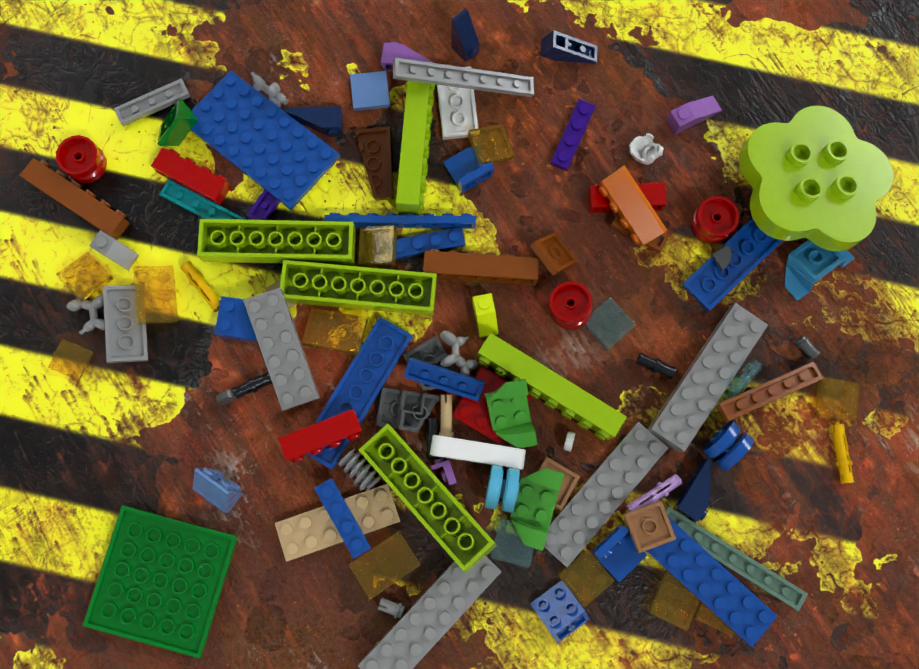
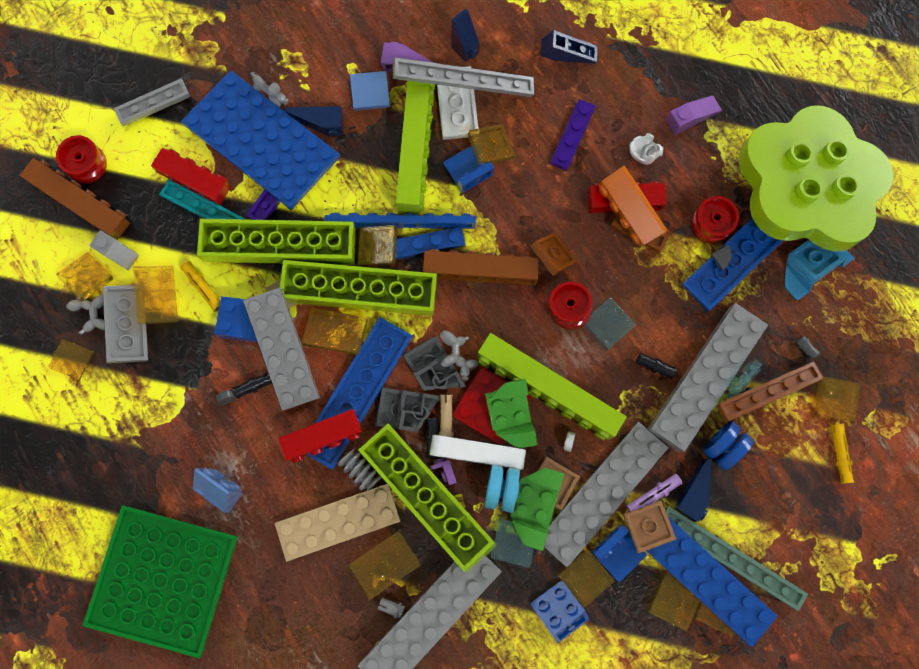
green slope [157,99,198,146] -> none
blue plate [314,478,372,559] -> none
reddish brown wing [354,127,394,201] -> none
blue plate [404,357,485,401] -> none
neon yellow slope [472,293,499,338] -> none

